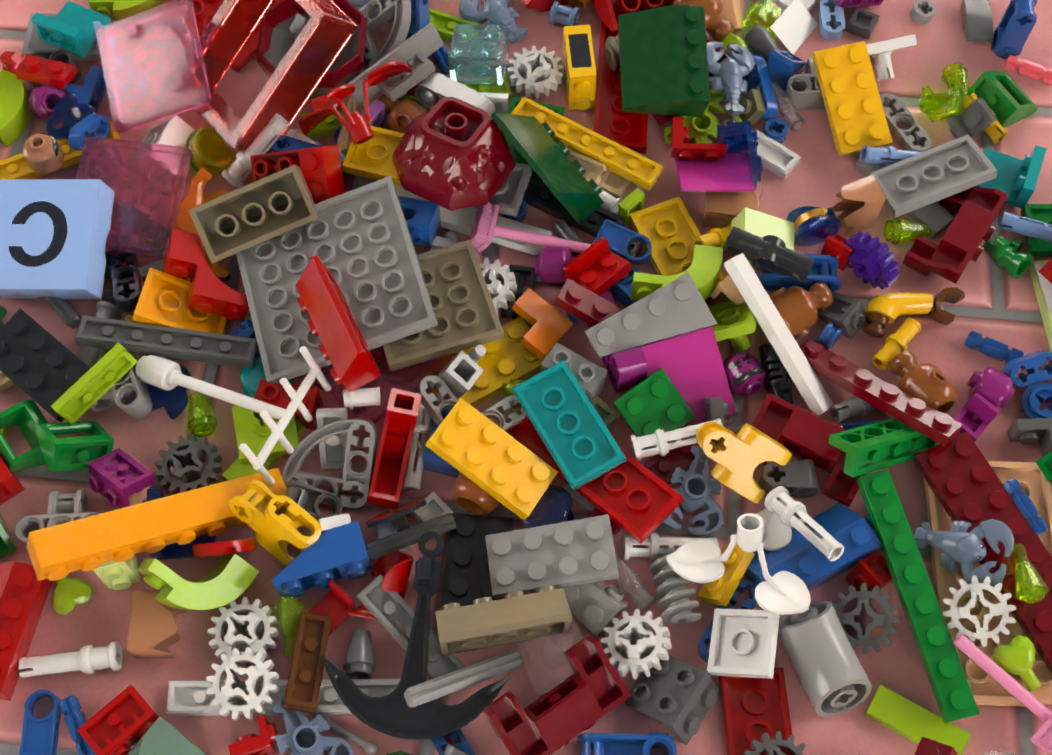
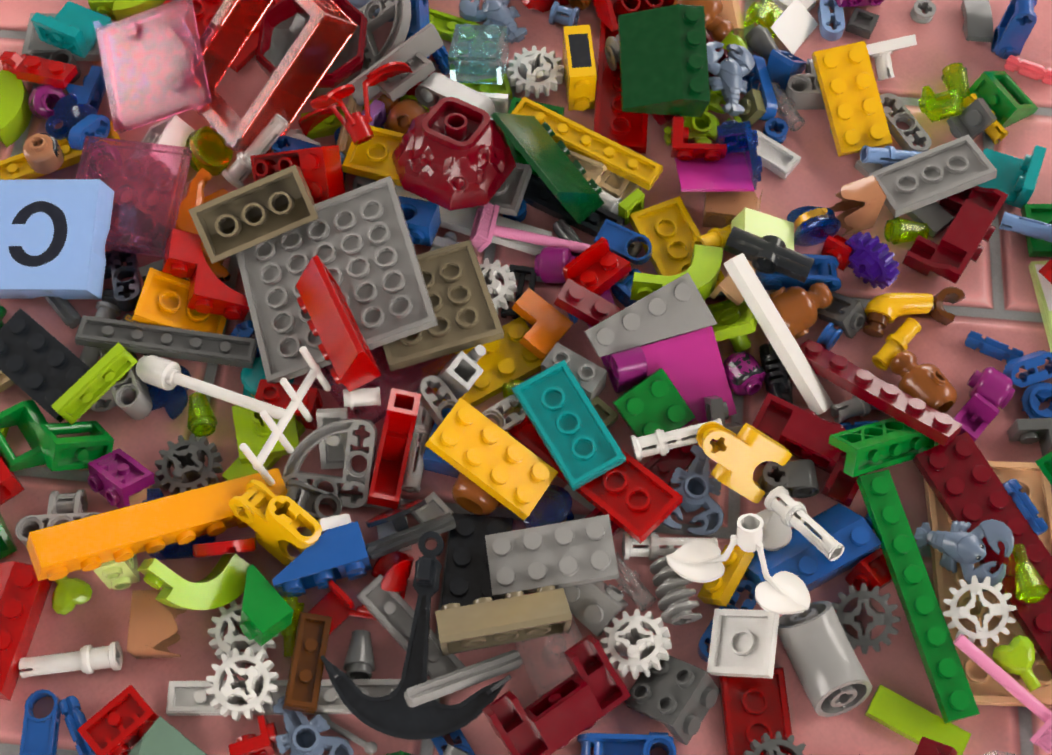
green piece [983,236,1034,279] -> none
none -> green slope [240,564,294,647]

